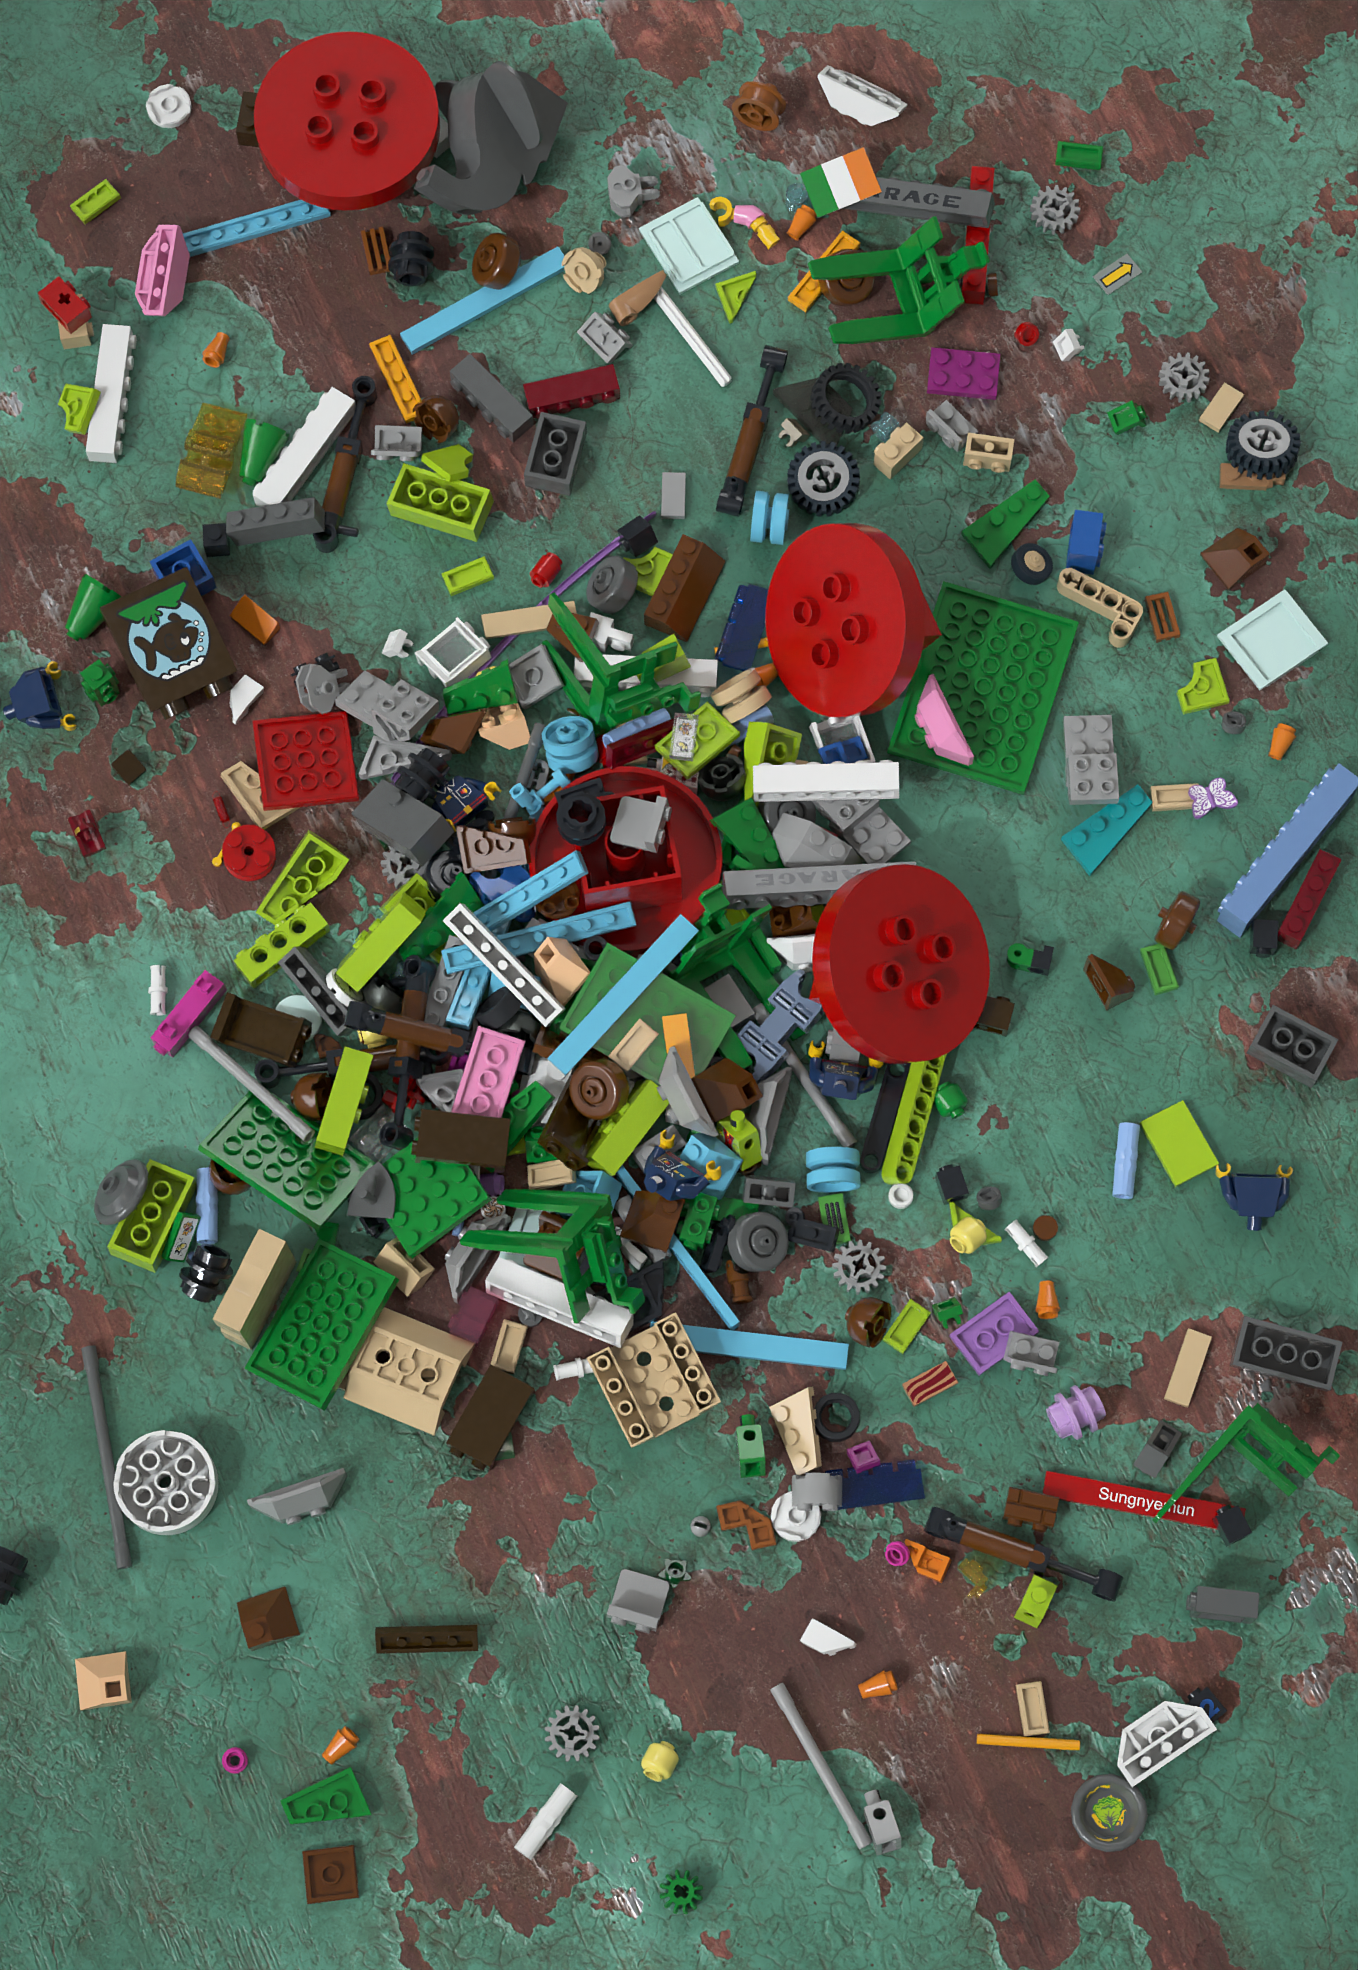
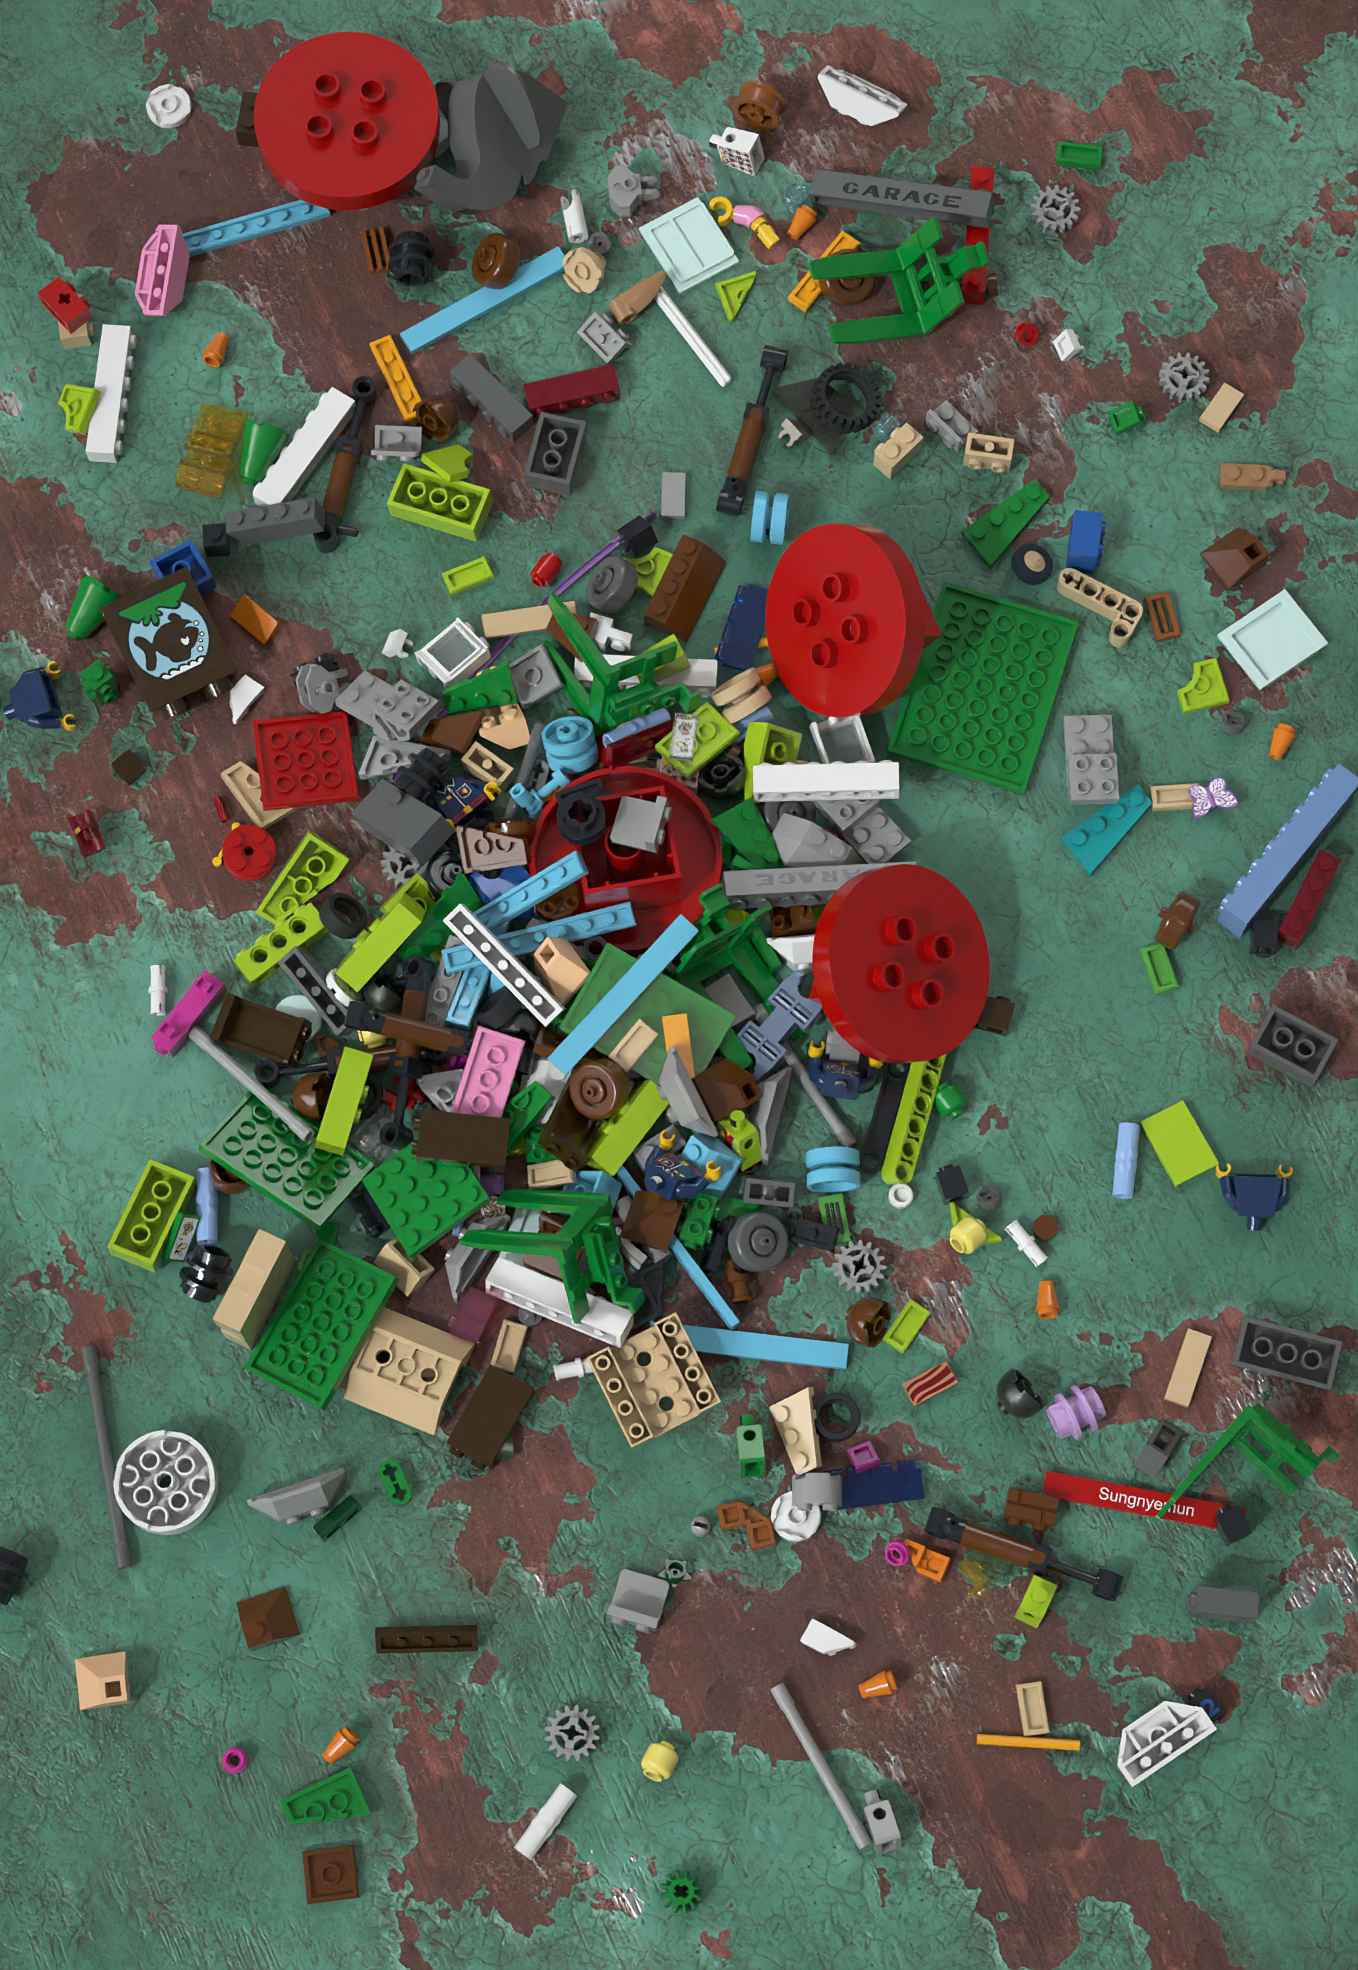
lime plate [70,179,121,225] -> none
dark grey piece [94,1159,149,1225] -> none
dark grey shield [347,1161,396,1219] -> none
wheel [787,441,860,517] -> none
sticker [800,147,882,218] -> none
blue slope [818,736,868,764] -> none
bright pink wedge [915,674,974,766] -> none
magenta plate [927,347,1000,400] -> none
green tile [932,1297,963,1329] -> none
medium lavender plate [949,1292,1039,1376] -> none
light grey bracket [1003,1331,1059,1376] -> none
leg [1007,943,1054,976] -> none
dark grey piece [1071,1774,1148,1852] -> none
reddish brown slope [1083,954,1135,1010] -> none
light grey sticker [1092,254,1142,295] -> none
black wheel [1225,410,1301,480] -> none
none -> dark green slope [313,1495,362,1541]
none -> black tyre [319,893,367,939]
none -> green beam [379,1460,412,1507]
none -> tan brick [461,742,515,796]
none -> white piece [561,189,589,243]
none -> white torso [709,127,765,176]
none -> pearl dark grey cylinder [997,1368,1045,1419]

